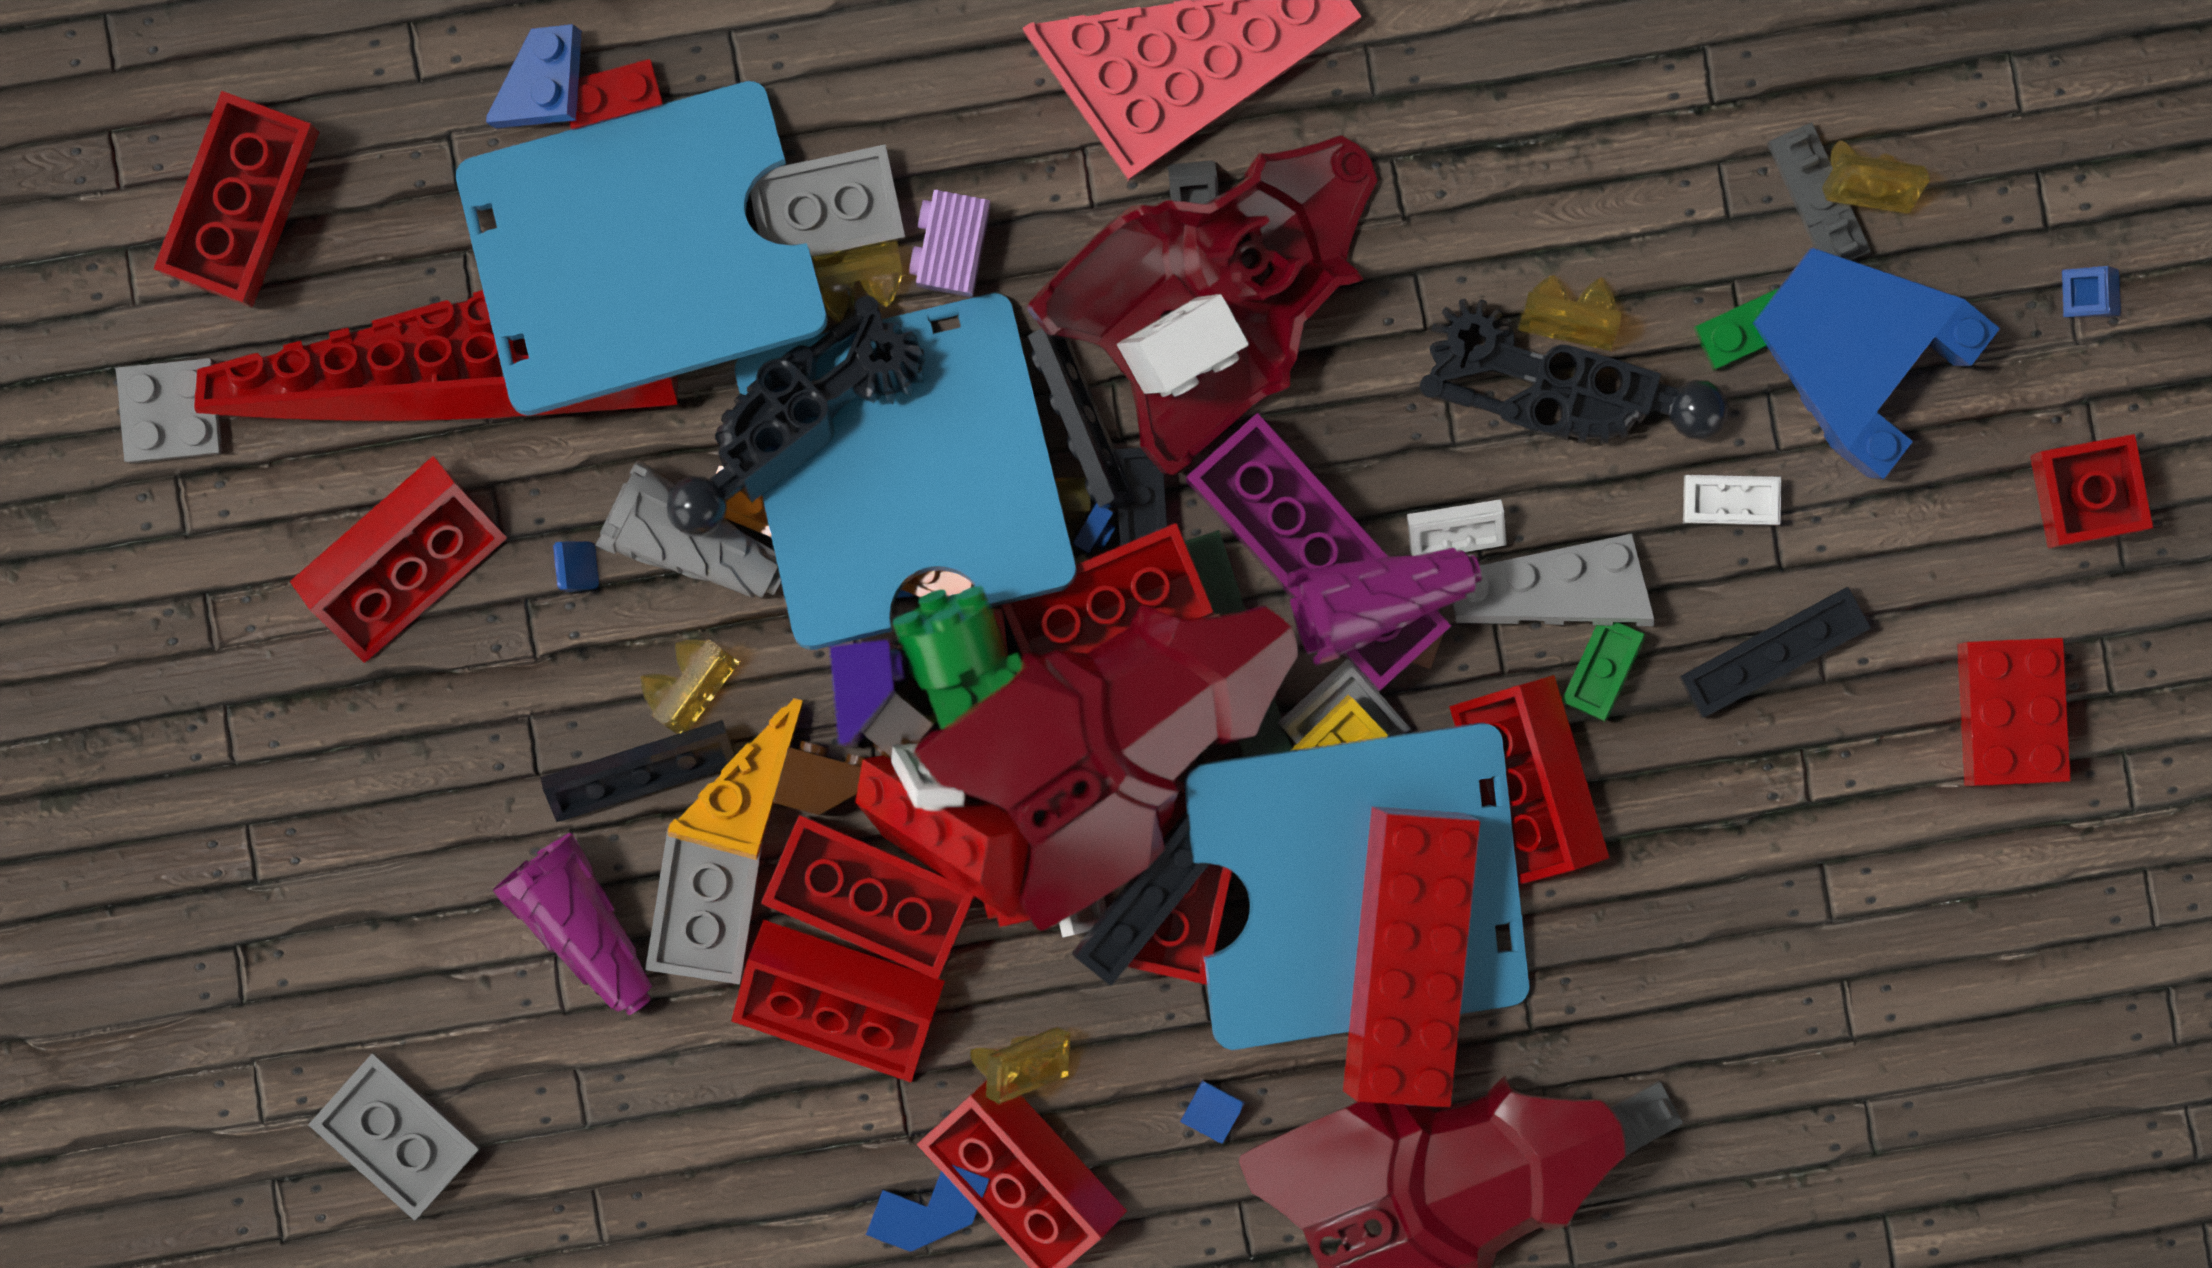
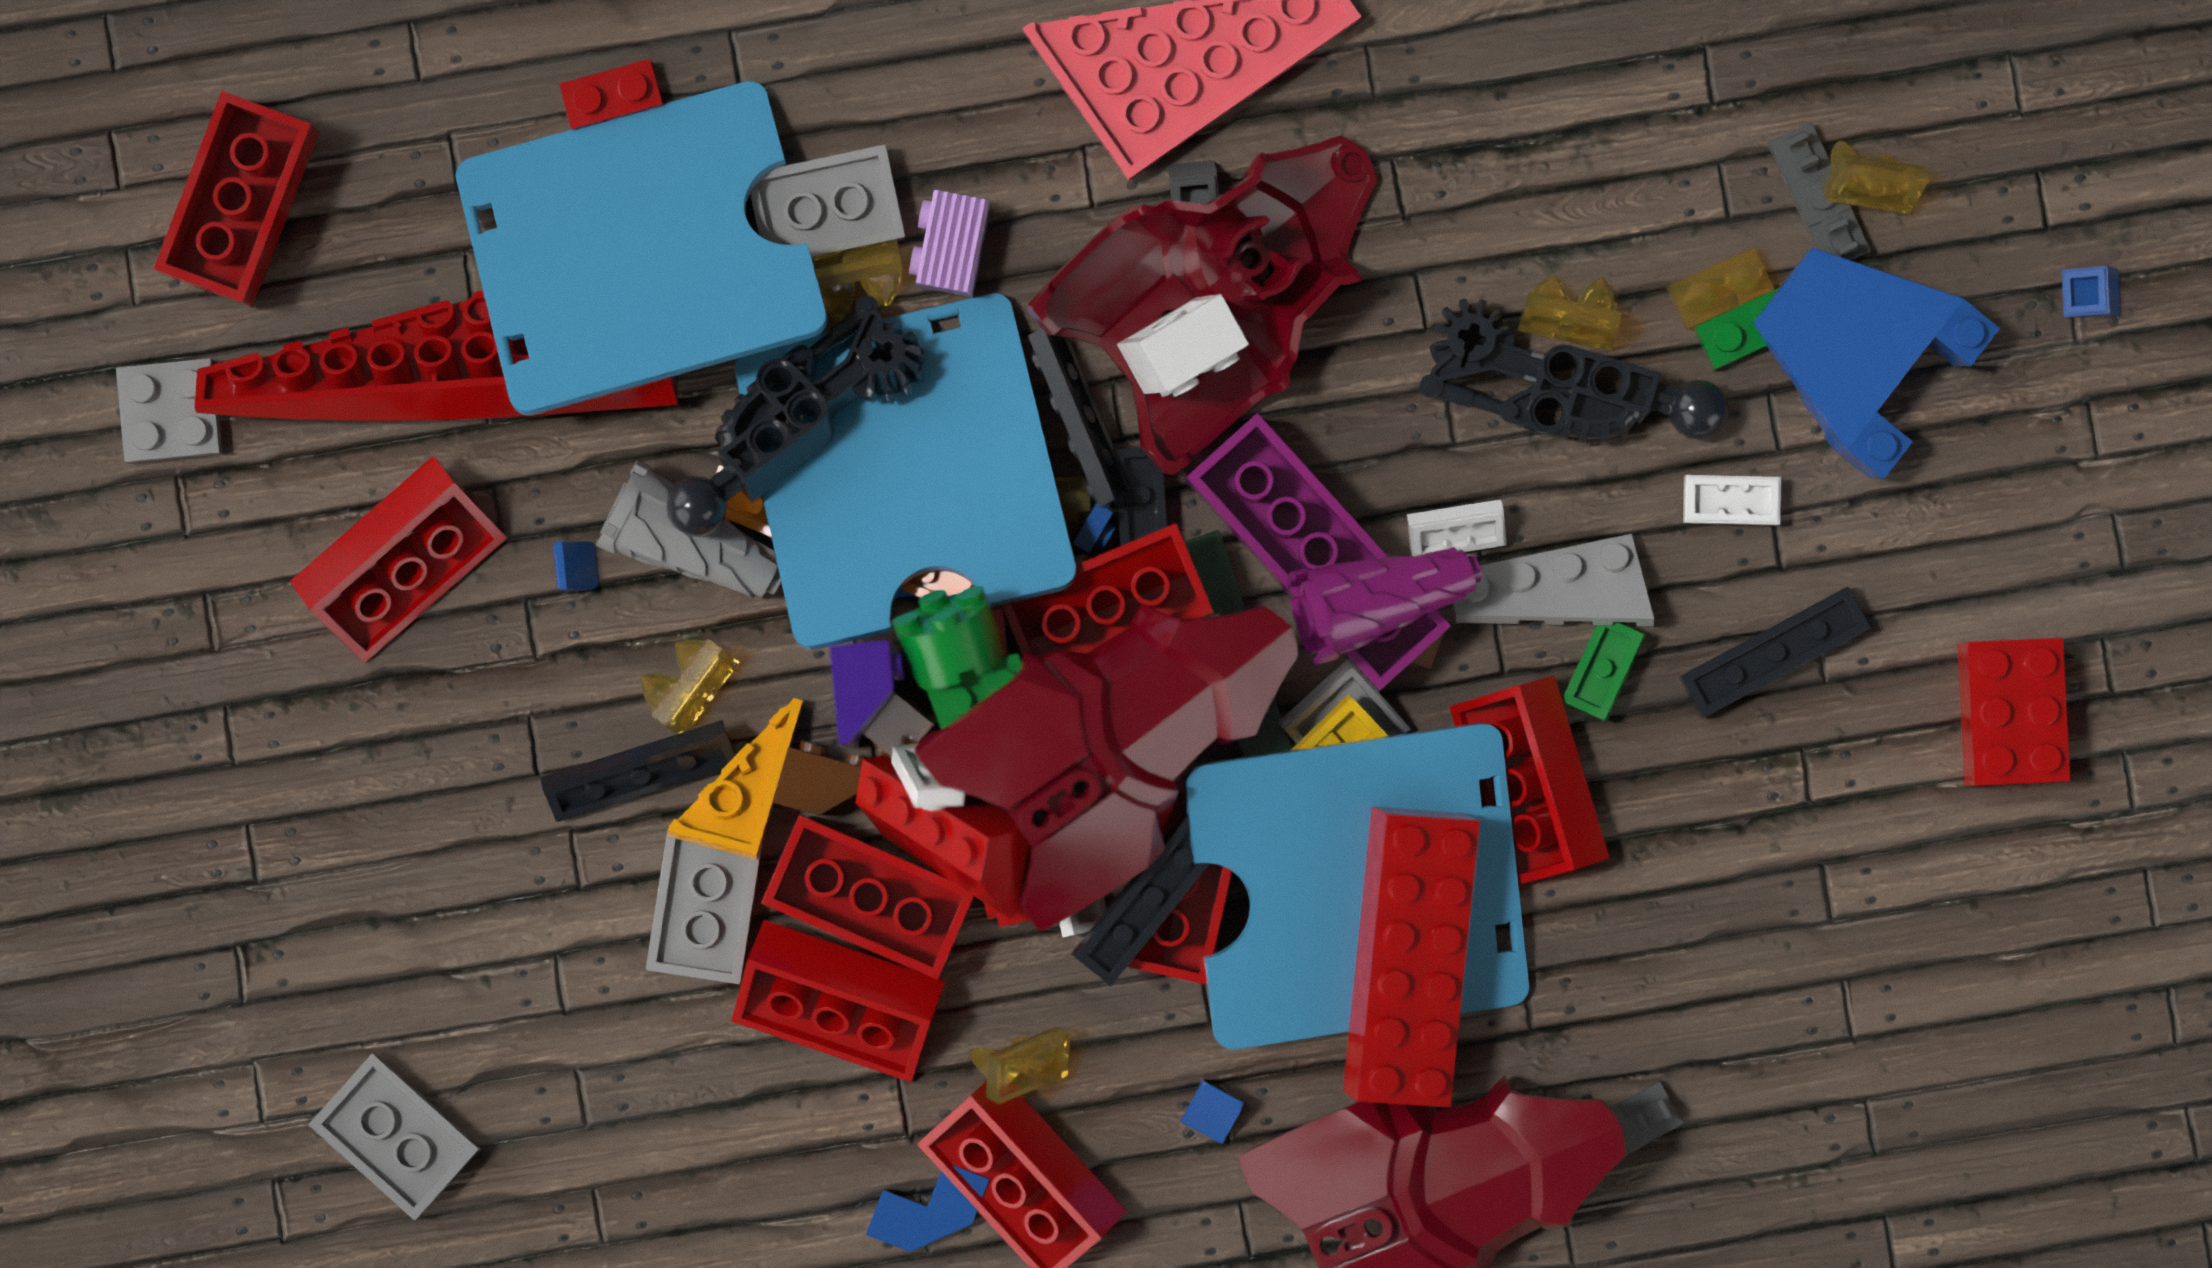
wing [486,24,582,129] -> none
magenta cone [493,833,652,1015] -> none
red brick [2030,434,2153,549] -> none
none -> clear yellow tile [1666,247,1774,330]

